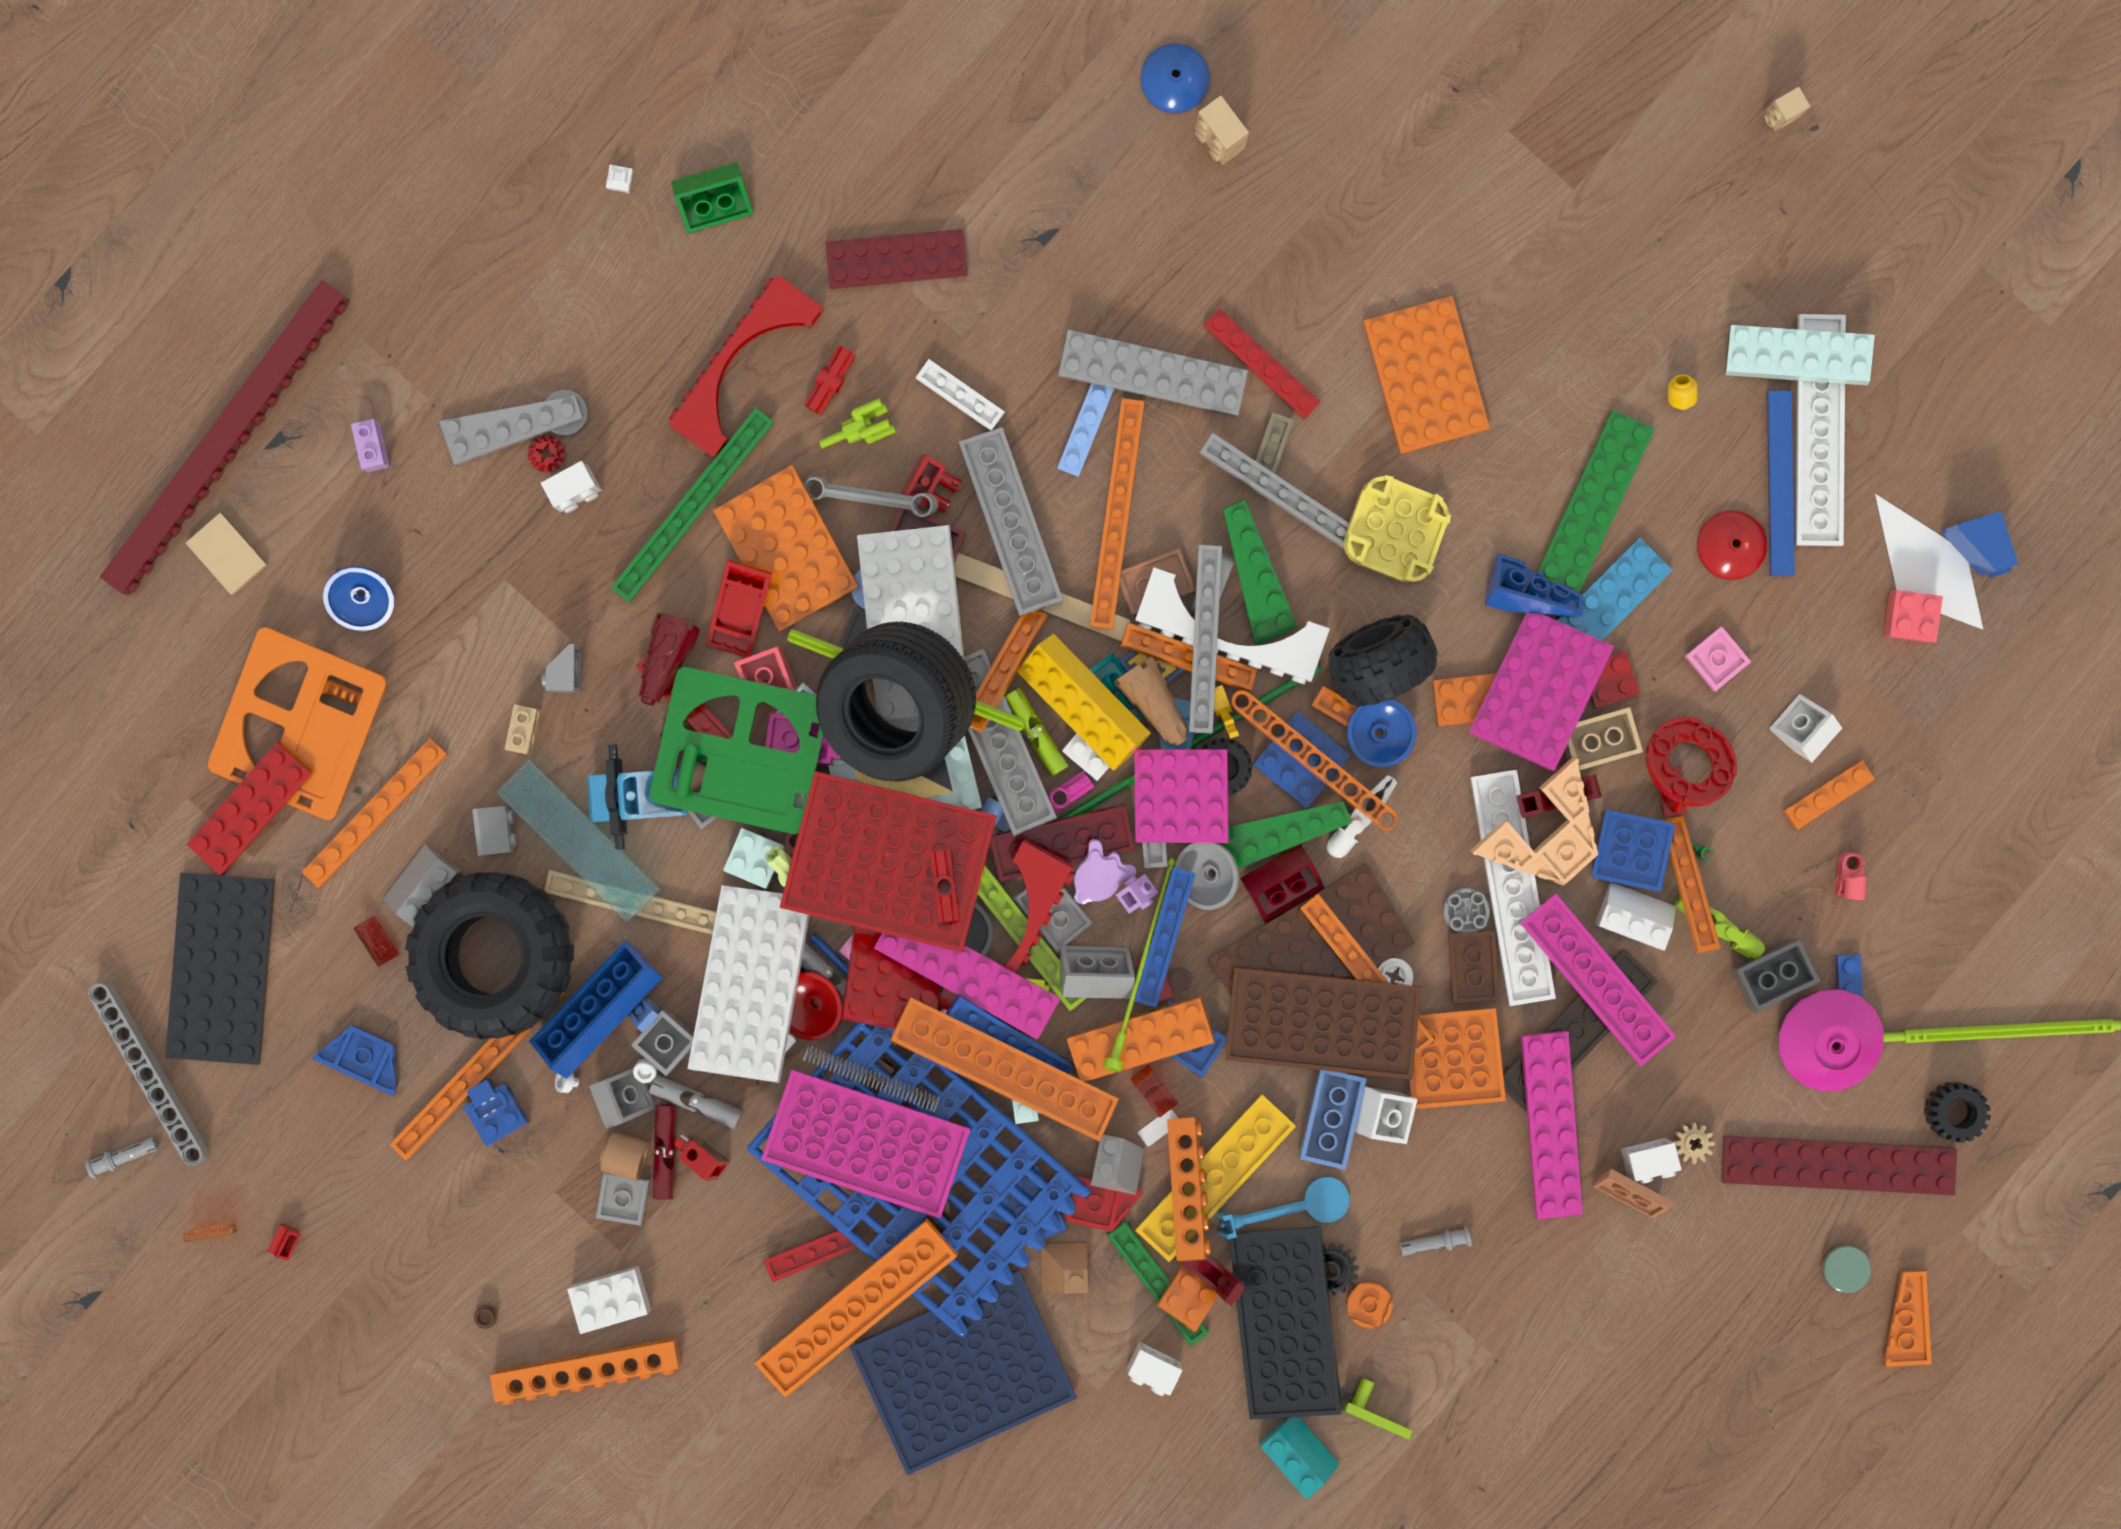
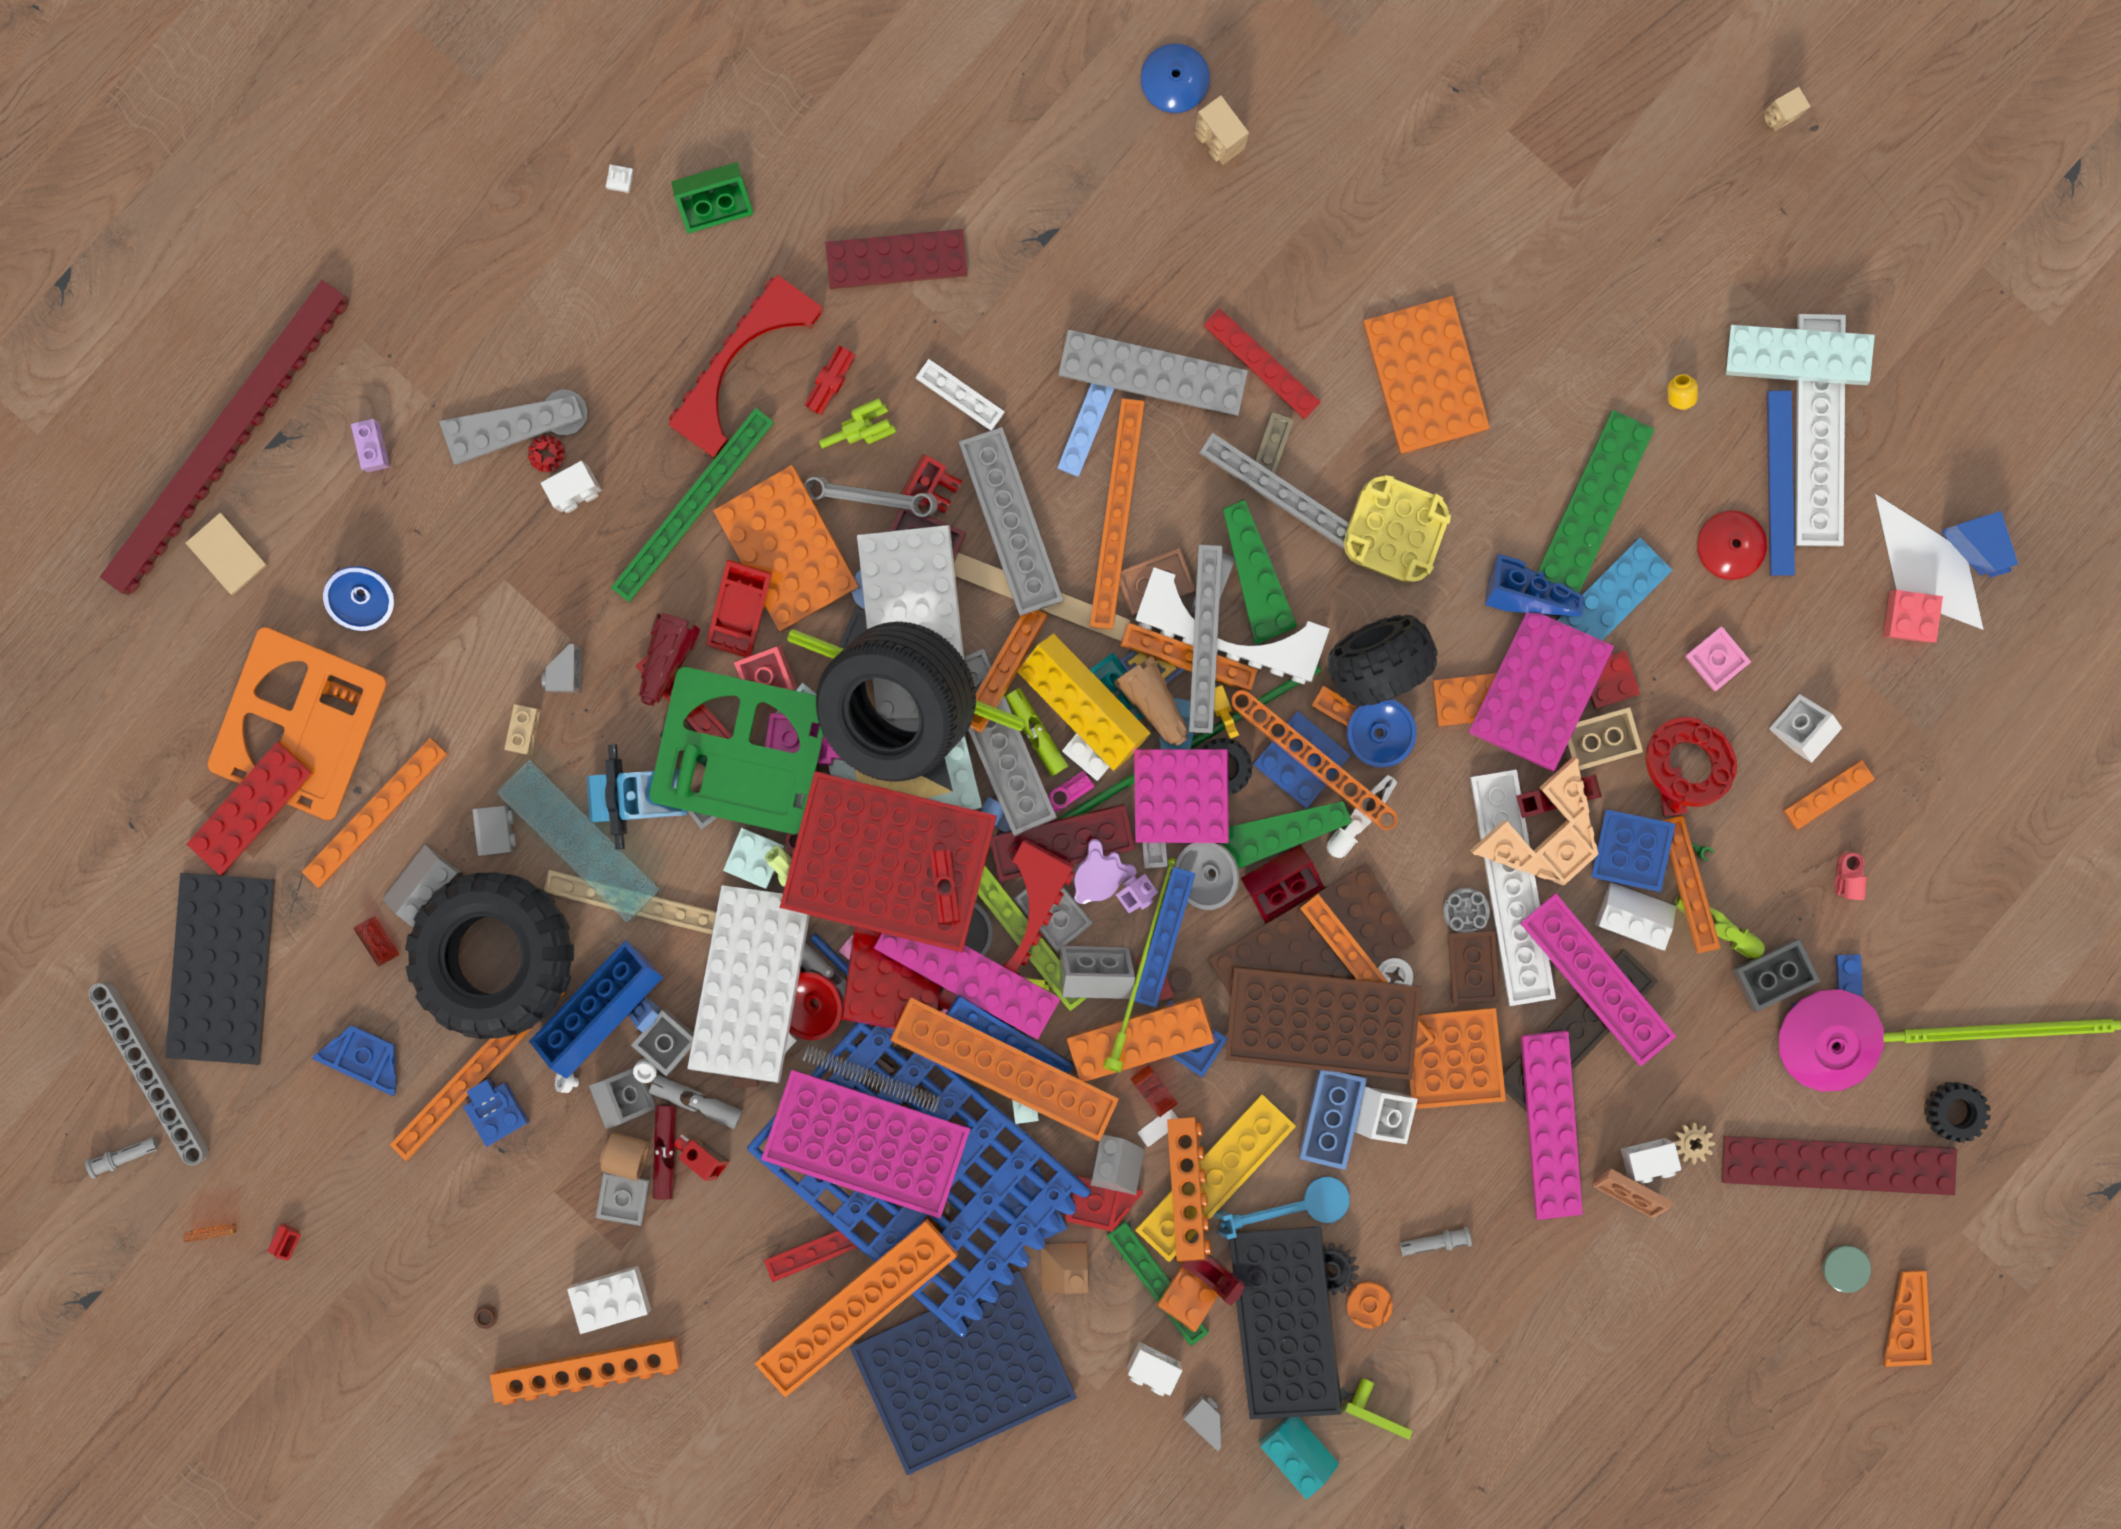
none -> light grey slope [1183,1395,1221,1451]

